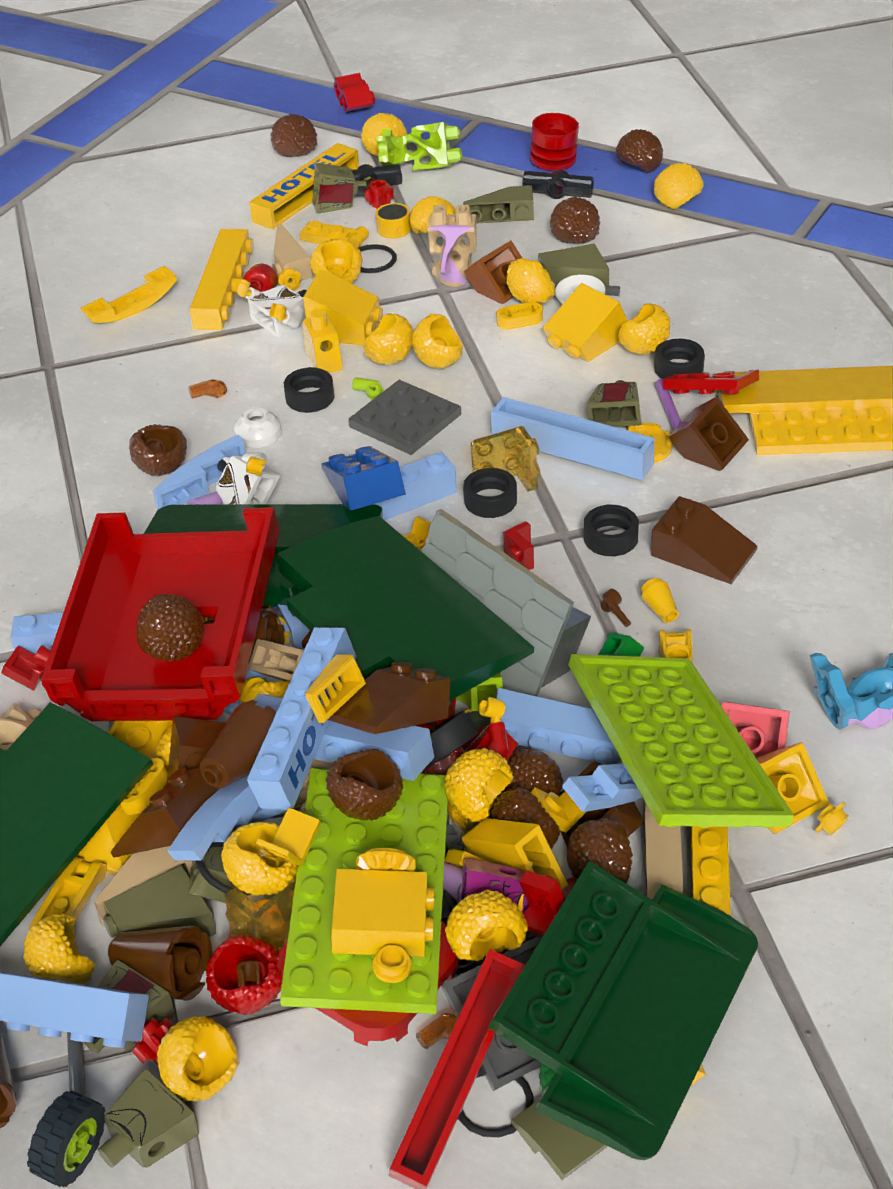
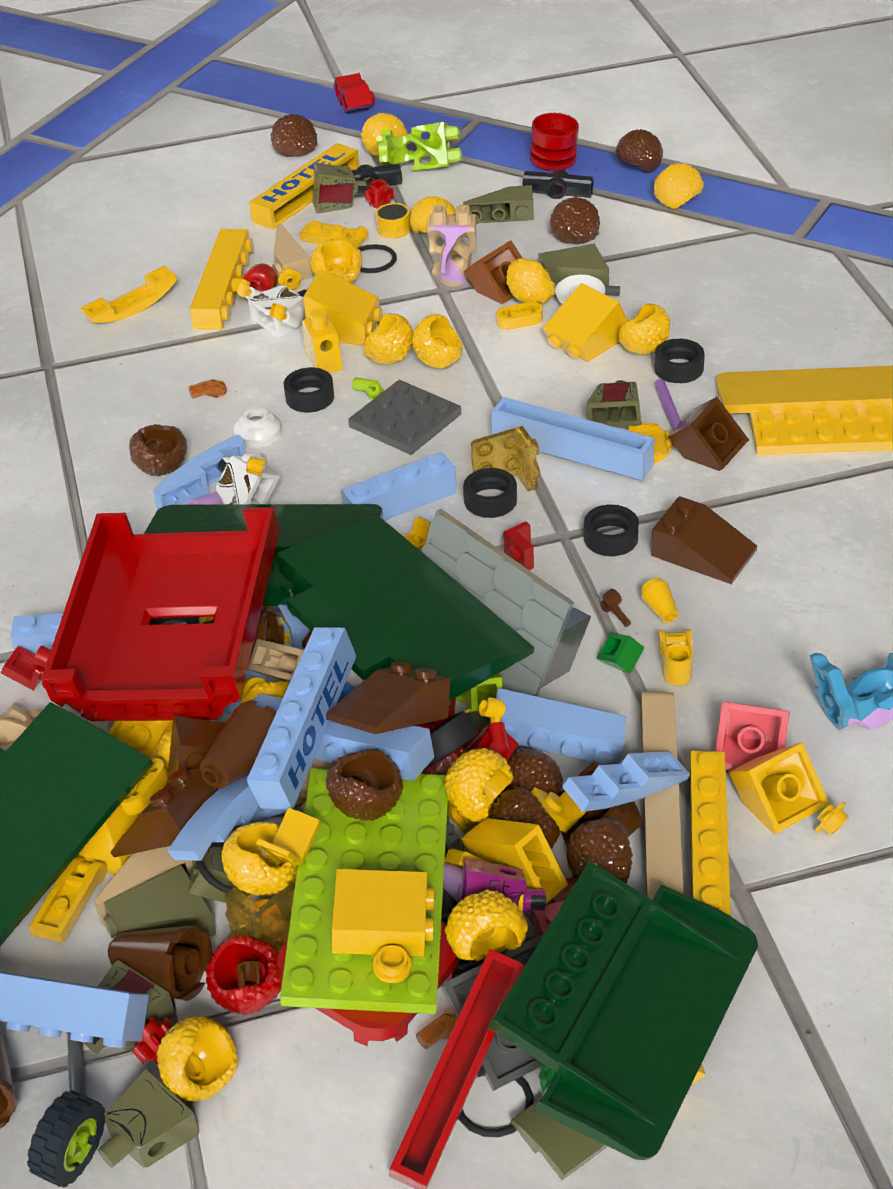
yellow hair [23,913,95,984] -> none
reddish brown hair [136,594,204,662] -> none
yellow slope [305,654,366,723] -> none
blue slope [321,446,406,511] -> none
yellow gear [356,848,416,872] -> none
red bracket [519,870,565,936] -> none
lime plate [568,654,794,828] -> none
red wing [663,369,759,395] -> none

